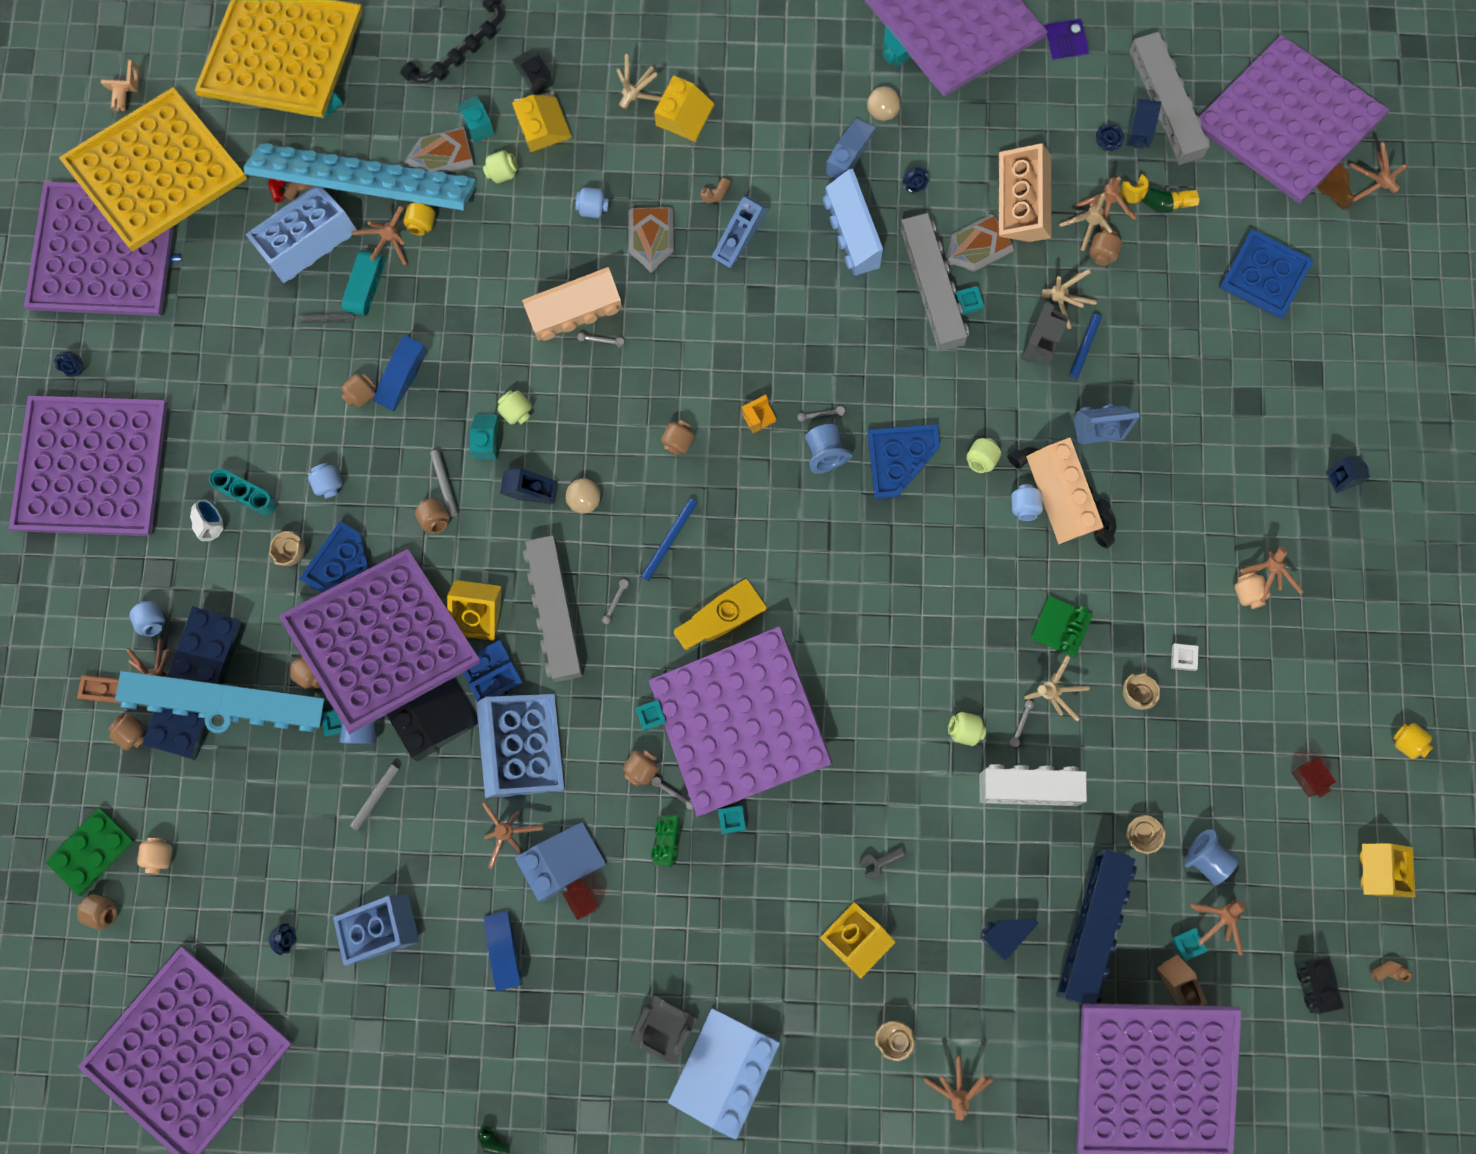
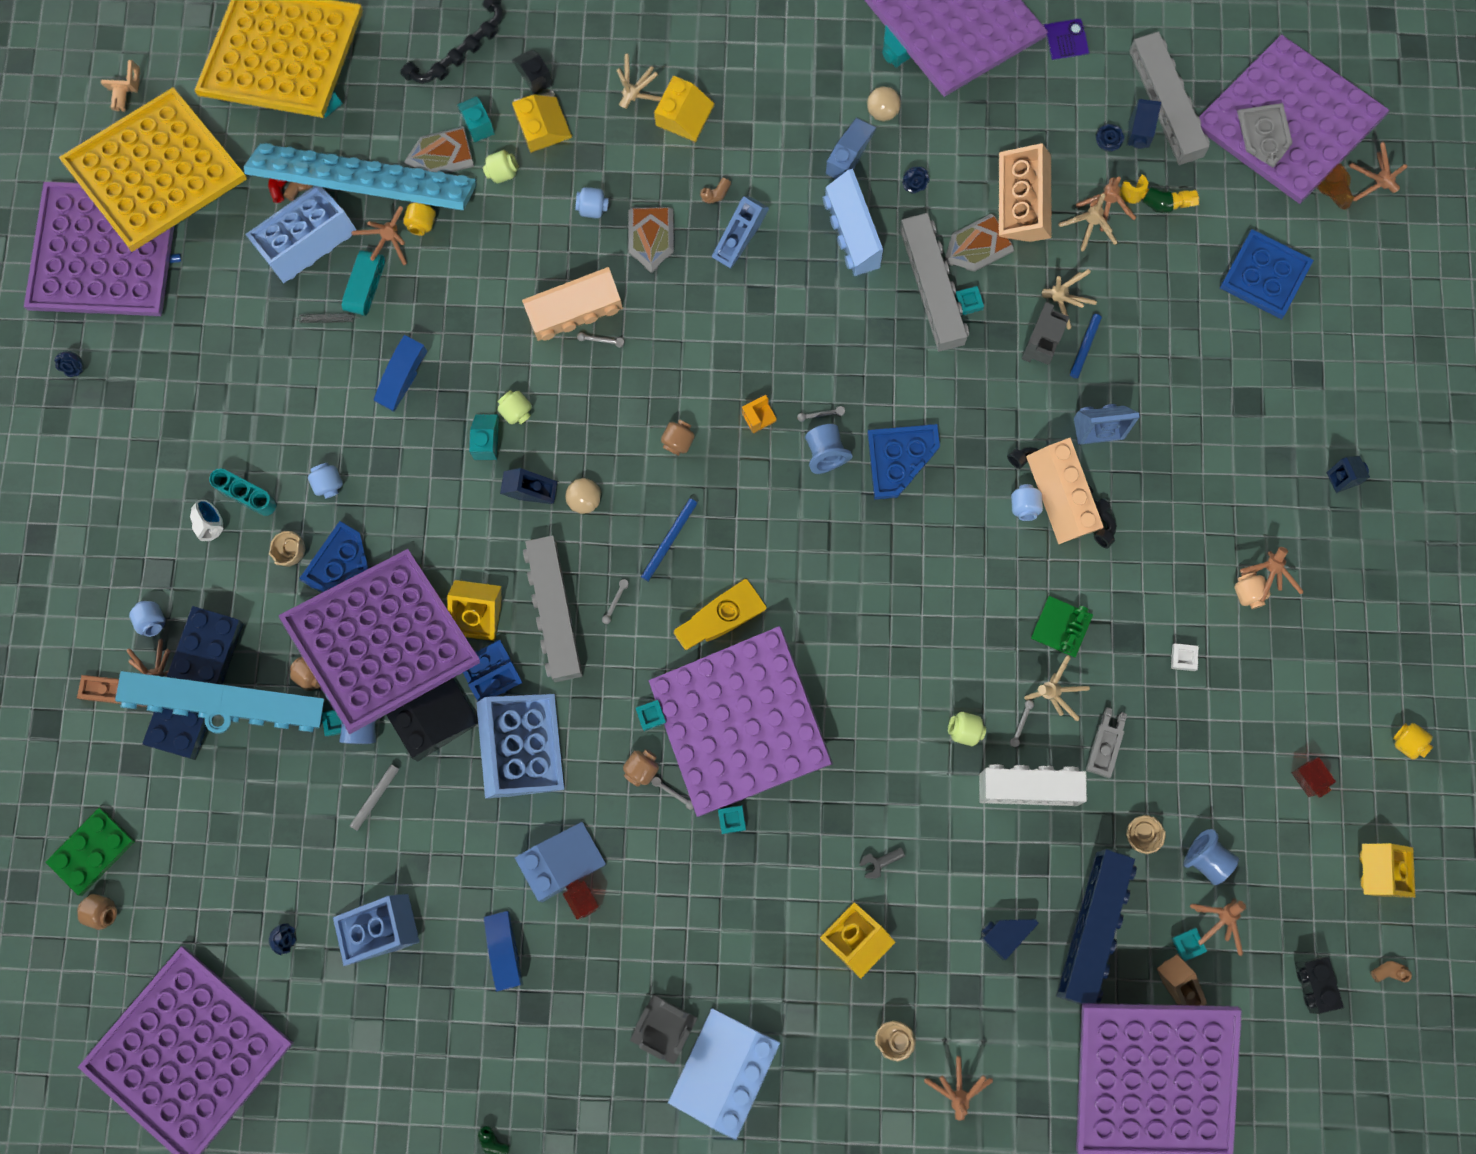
medium lavender plate [9,396,168,536] -> none
medium nougat head [108,714,146,750] -> none
light nougat head [137,838,173,874] -> none
medium nougat head [341,373,376,408] -> none
medium nougat head [415,499,450,534] -> none
light grey bar [430,450,458,517] -> none
nougat plant [482,802,544,869] -> none
green hinge [651,815,681,868] -> none
yellowish green head [966,438,1001,473] -> none
medium nougat head [1089,230,1122,266] -> none
tan hair [1122,673,1160,710] -> none
none -> light grey hinge [1085,707,1127,779]
none -> light grey tile [1237,103,1292,168]

